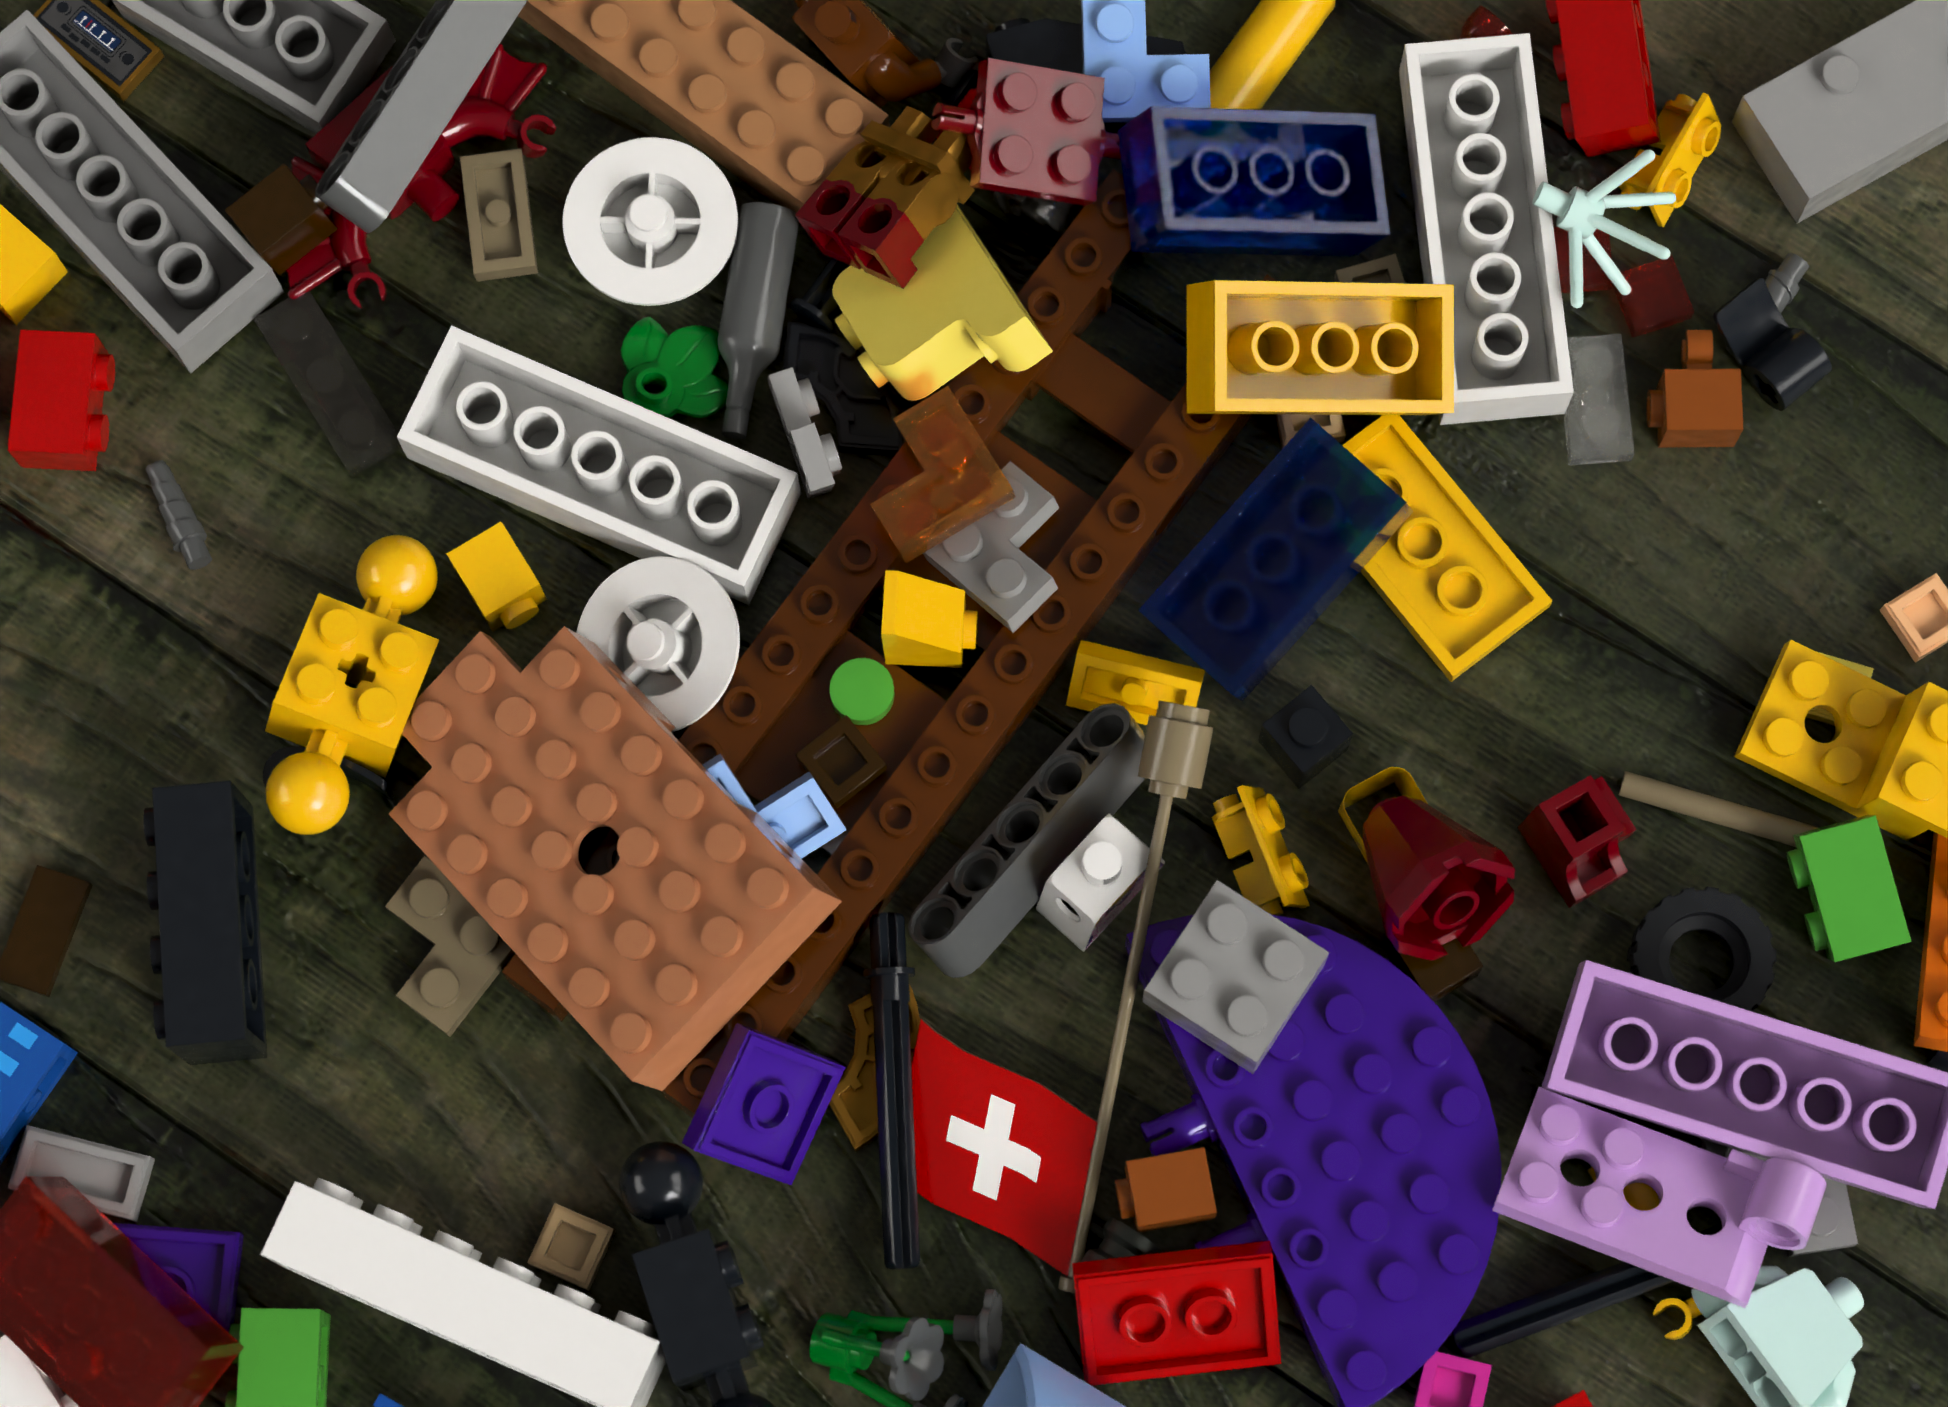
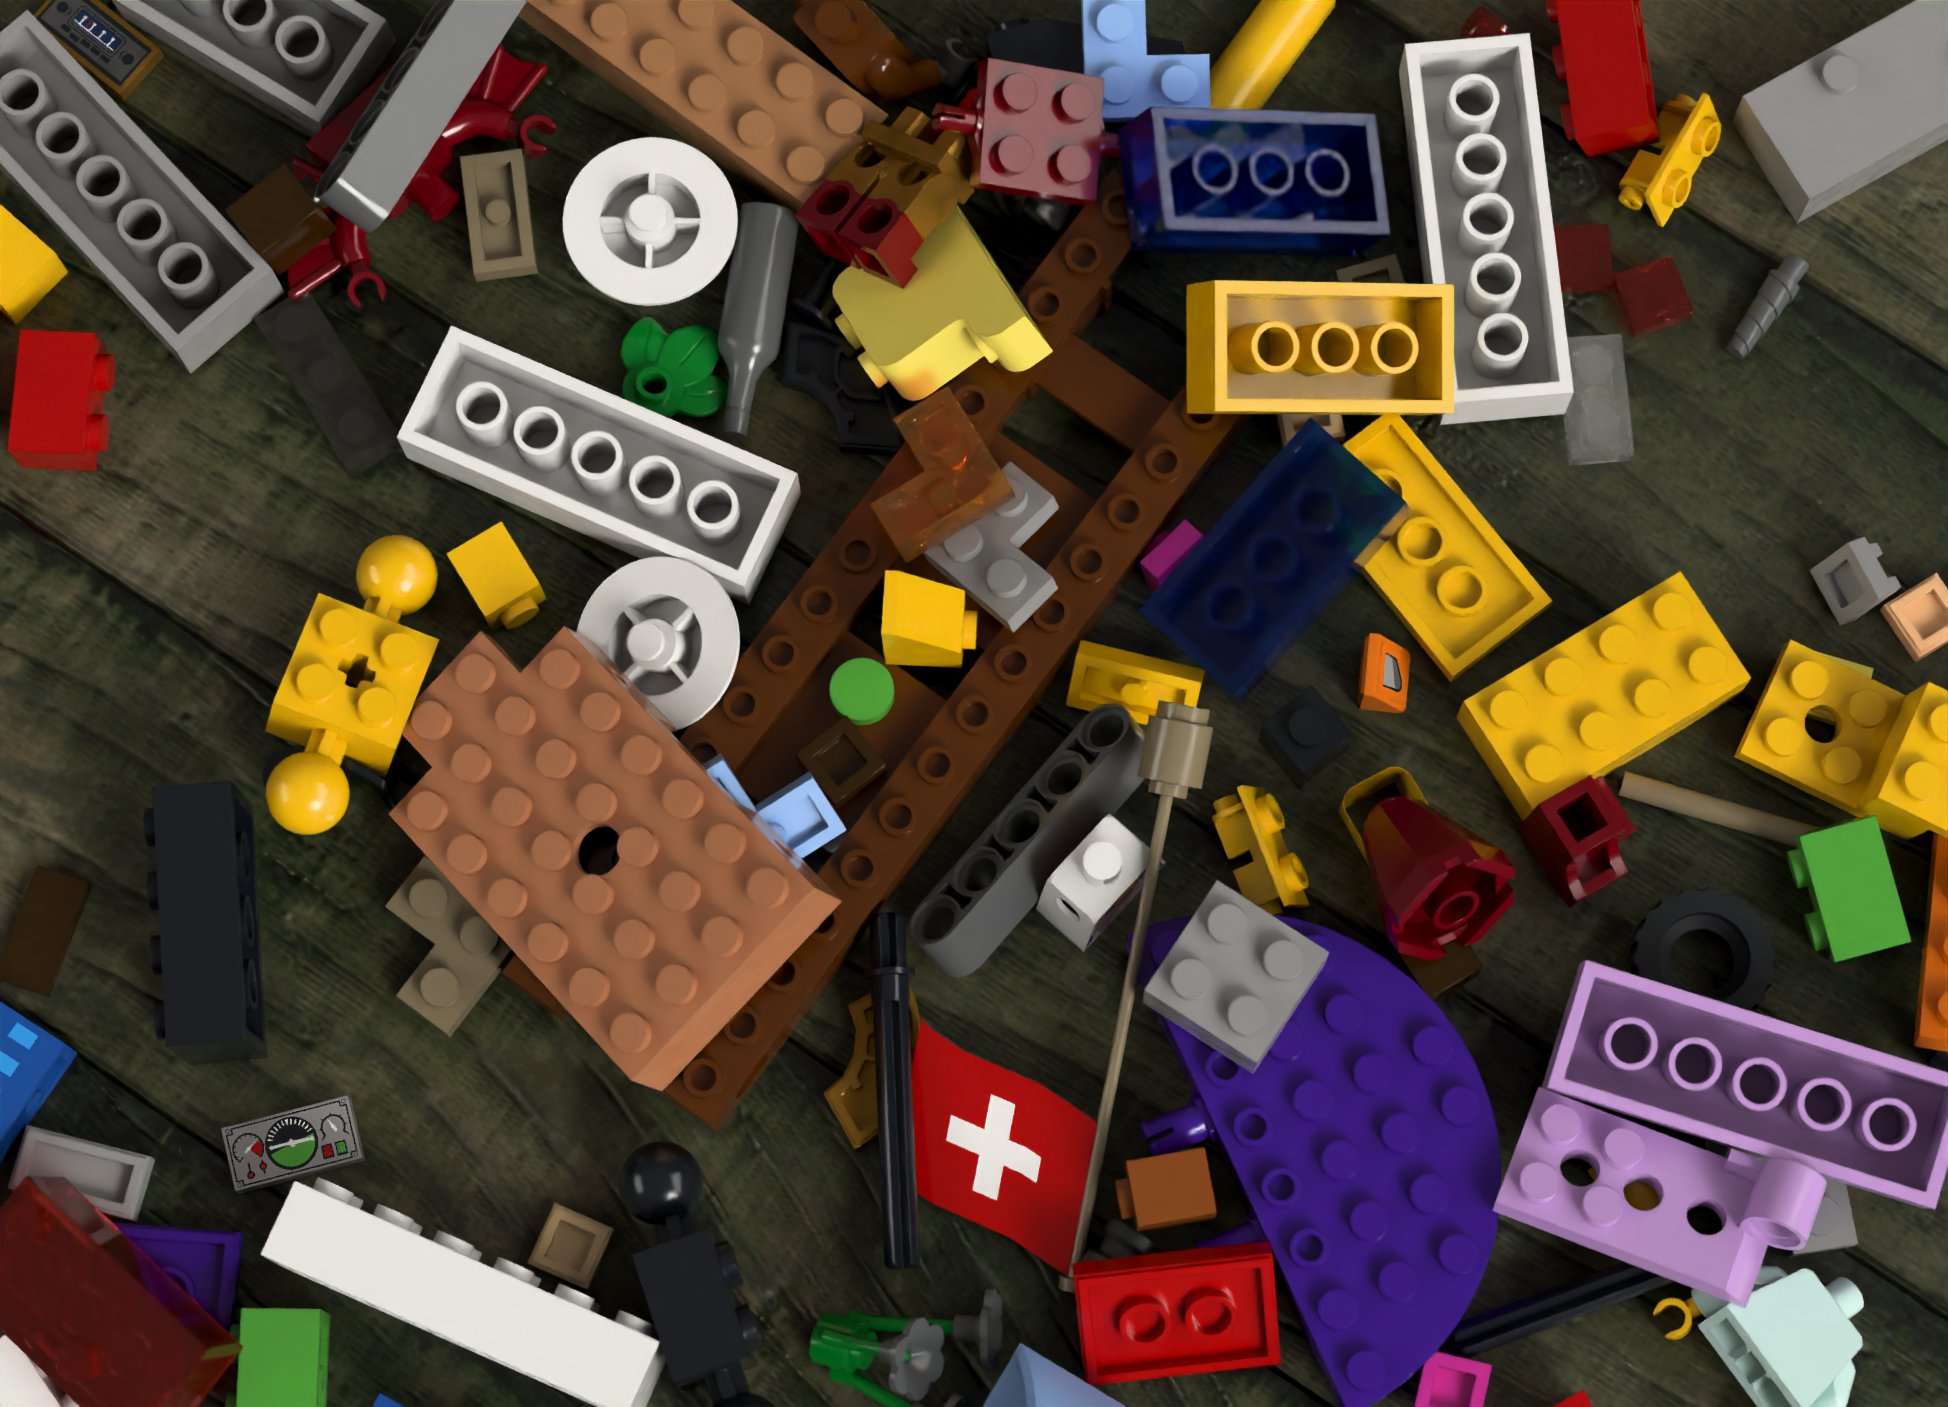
dark grey animal [145,460,212,570] -> none
dark purple tile [682,1023,846,1186] -> none
light grey plate [768,367,842,499] -> none
light aqua plant [1532,149,1676,308] -> none
dark orange brick [1646,330,1744,448] -> none
black panel [1713,278,1832,411] -> none
none -> tile [221,1095,366,1194]
none -> dark pink plate [1140,520,1210,603]
none -> orange slope [1356,633,1410,713]
none -> yellow brick [1456,571,1751,821]
none -> light grey tile [1809,537,1901,625]

